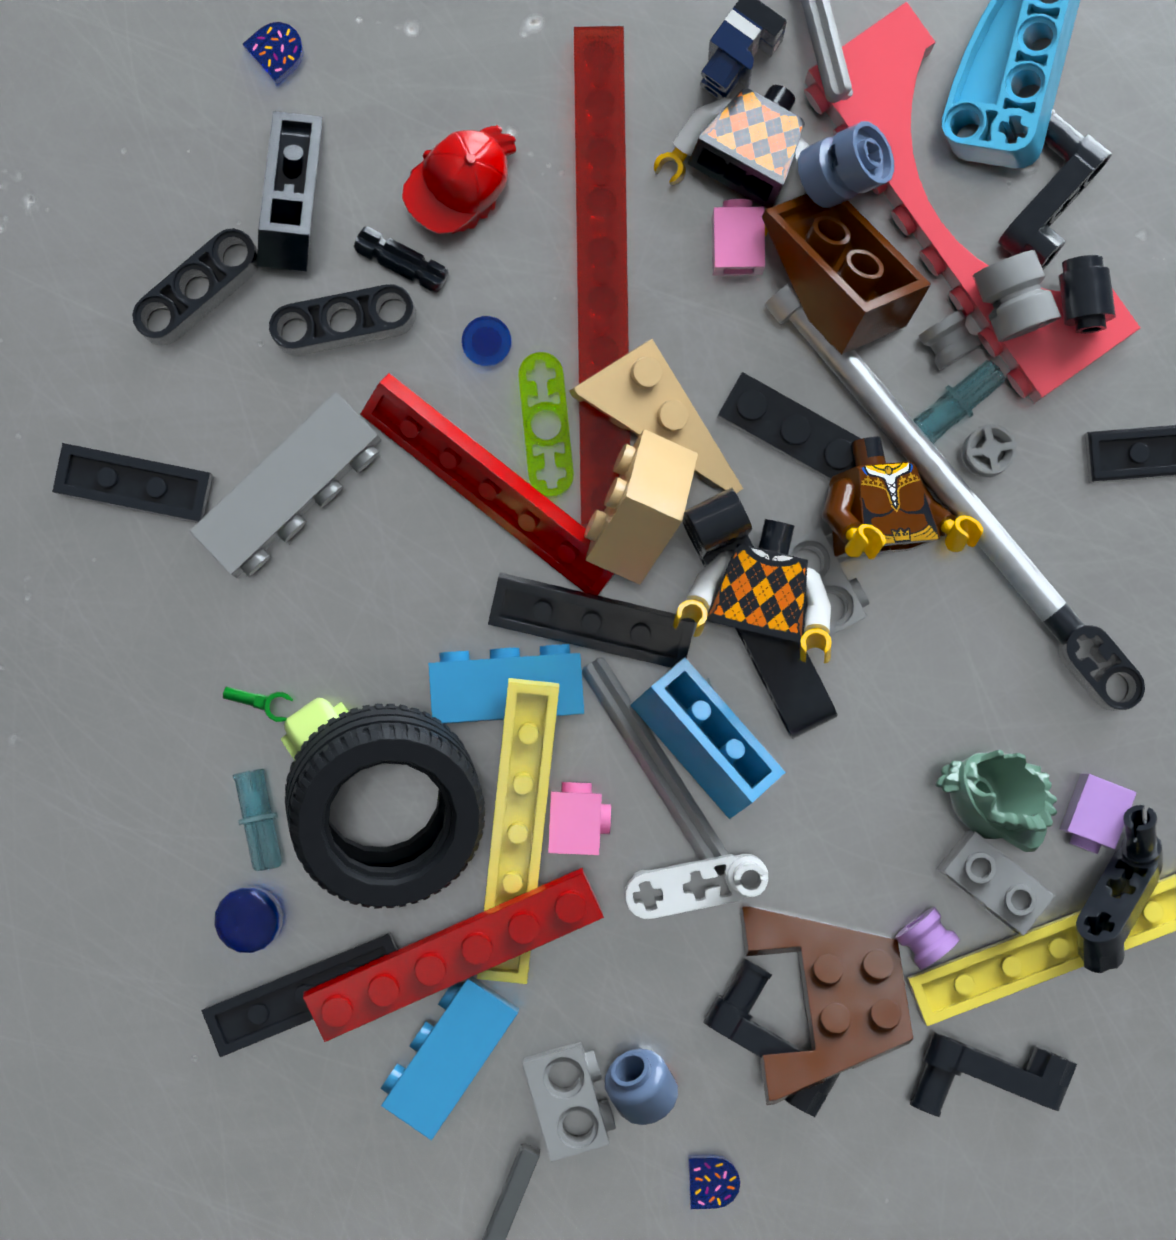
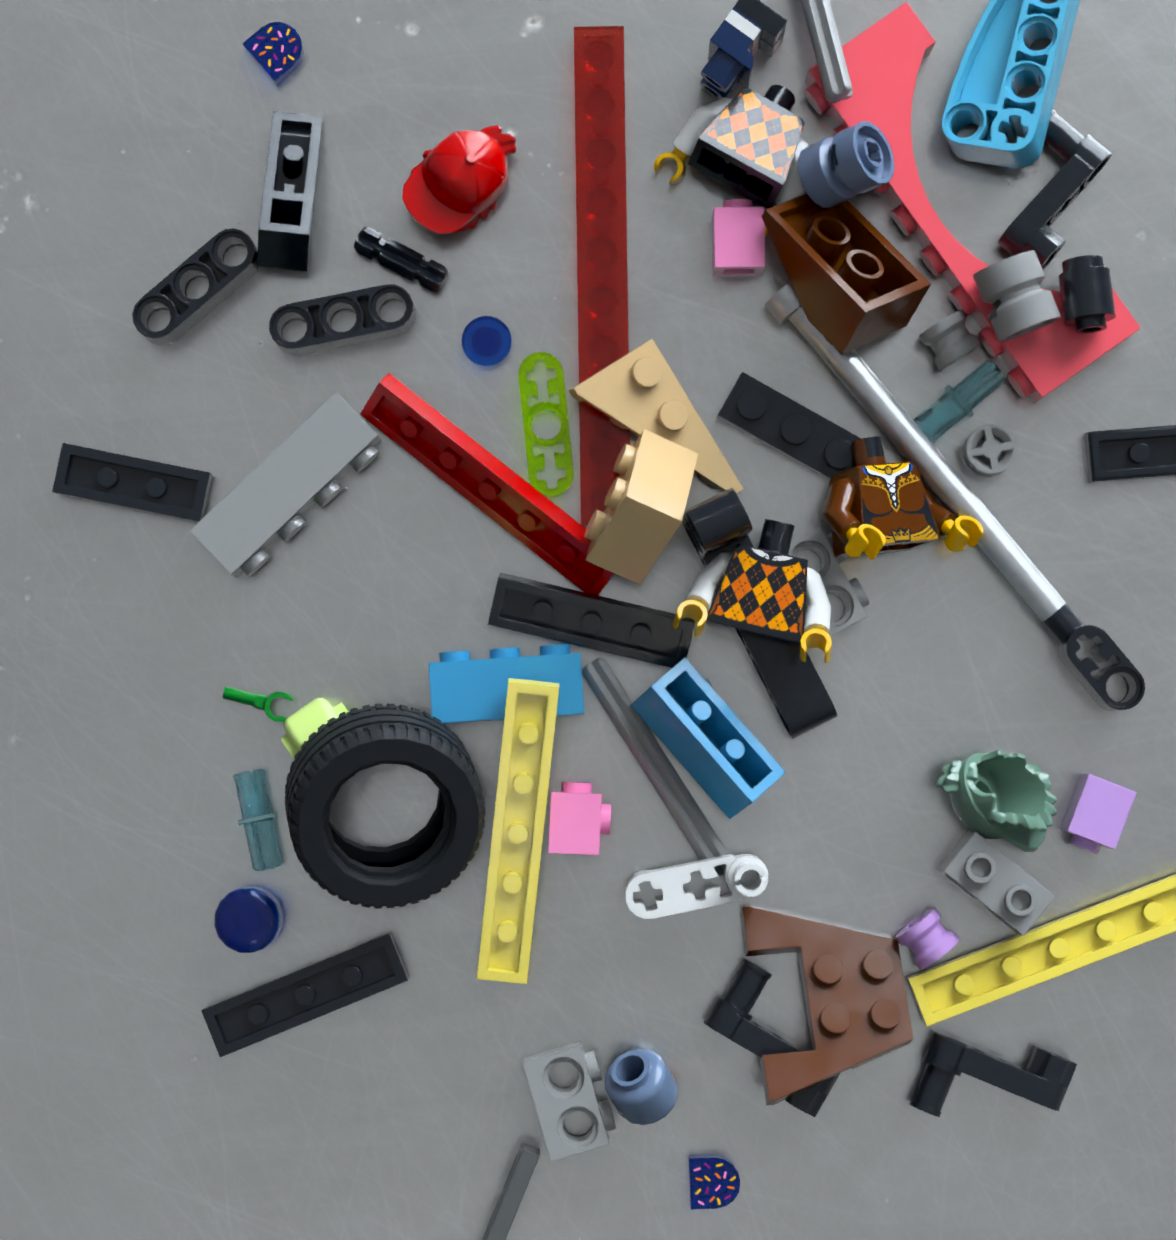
red plate [303,868,604,1042] -> none
dark azure brick [380,976,519,1141] -> none
black beam [1076,805,1163,973] -> none

